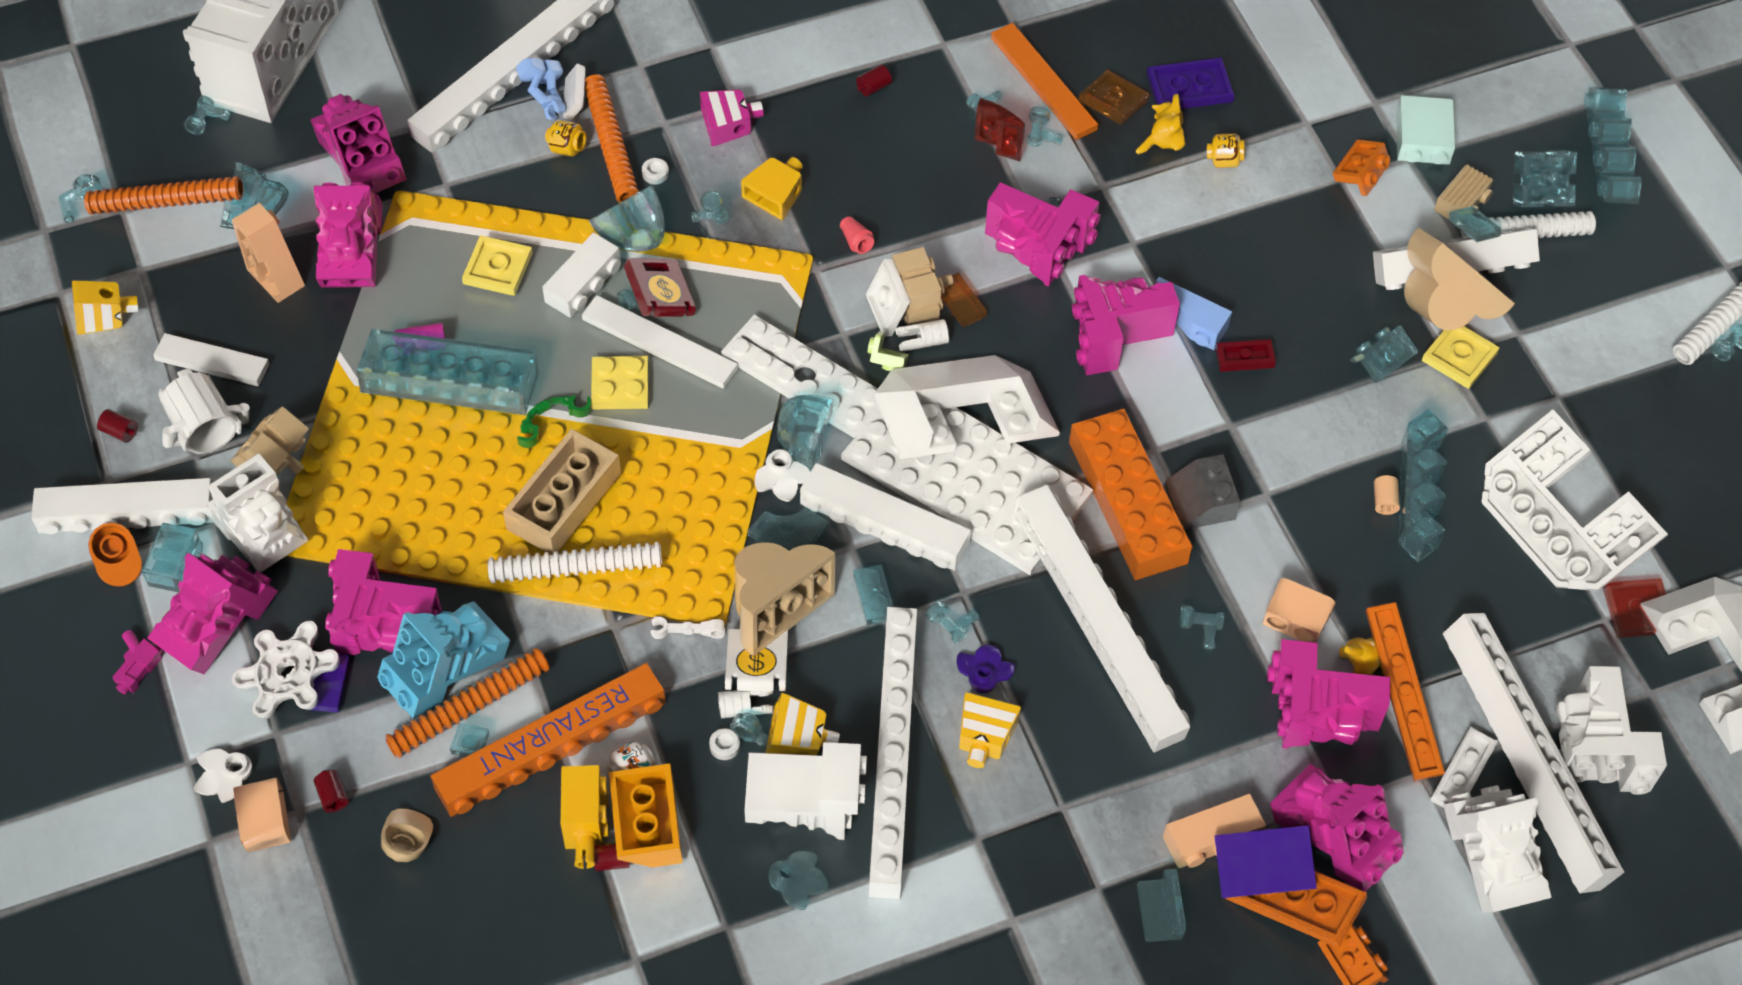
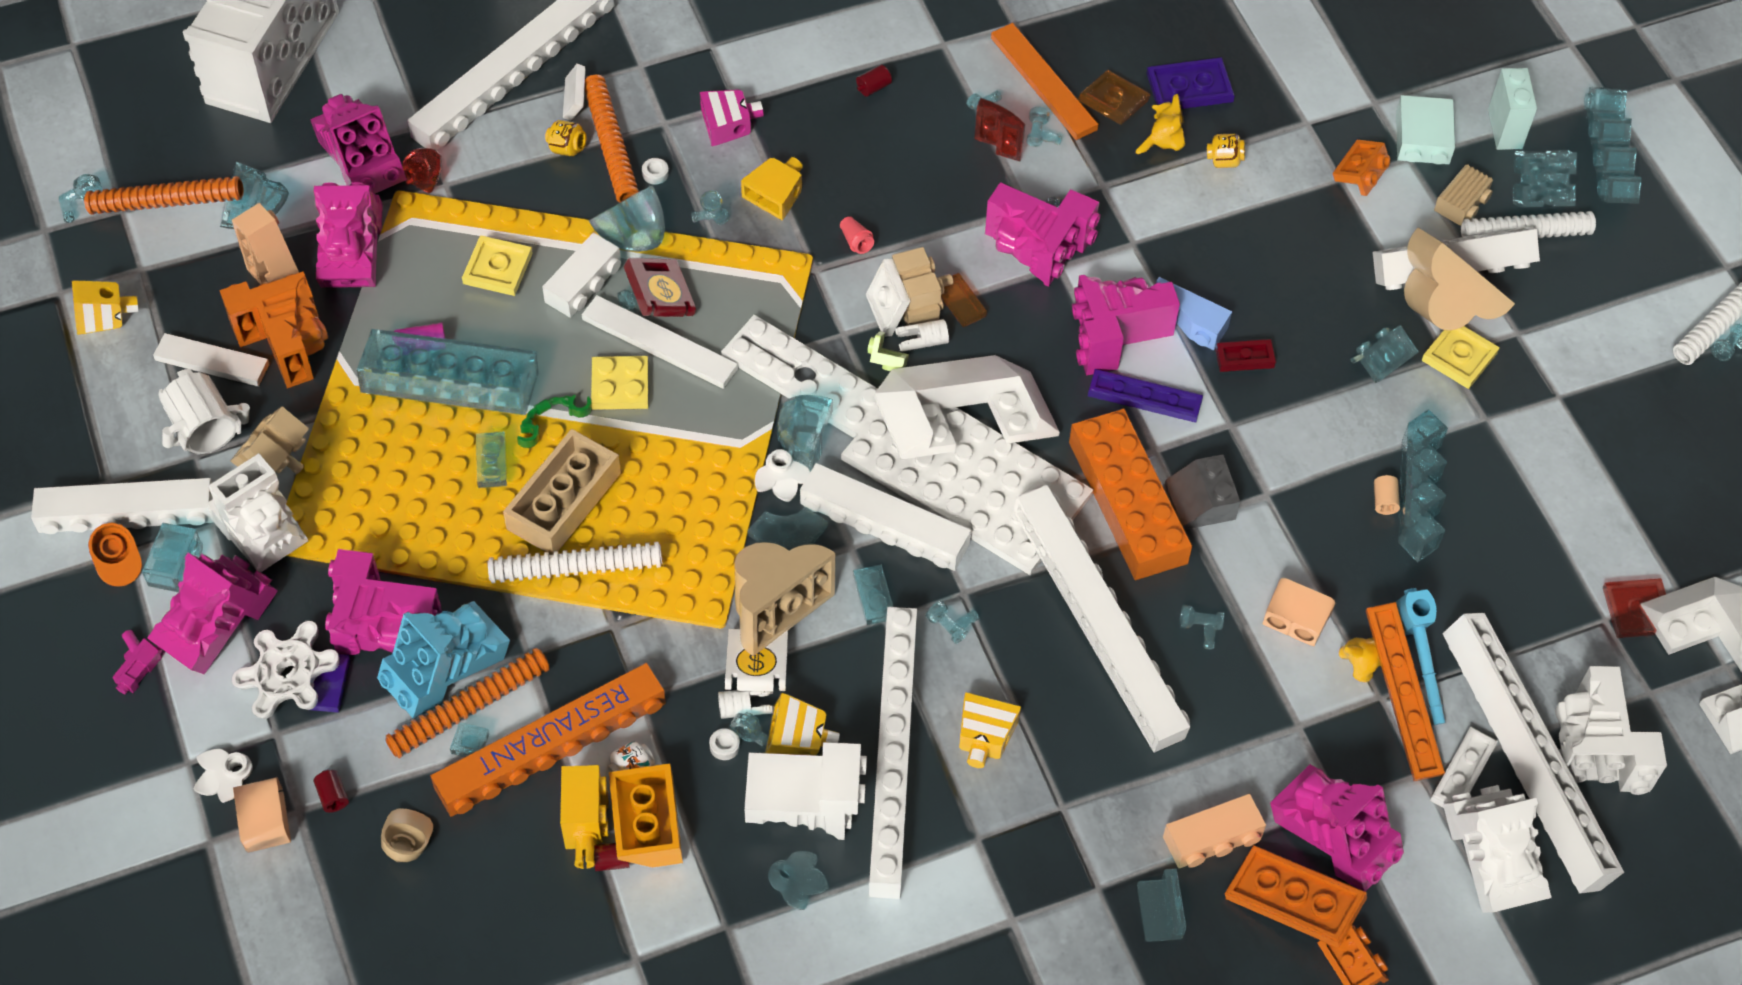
dark red piece [97,409,138,443] -> none
clear light blue piece [184,96,230,135] -> none
light blue piece [516,58,565,120] -> none
white piece [650,617,725,639] -> none
dark purple plate [956,644,1015,693] -> none
dark purple tile [1214,825,1317,898] -> none
dark pink brick [1267,639,1390,749] -> none
clear light blue tile [1449,206,1501,242] -> none
white slope [1482,410,1668,591] -> none
none -> orange brick [219,272,328,388]
none -> clear red piece [402,148,442,193]
none -> clear light blue plate [476,432,507,488]
none -> dark purple tile [1088,369,1203,423]
none -> medium azure piece [1396,588,1446,725]
none -> light aqua brick [1488,68,1537,150]

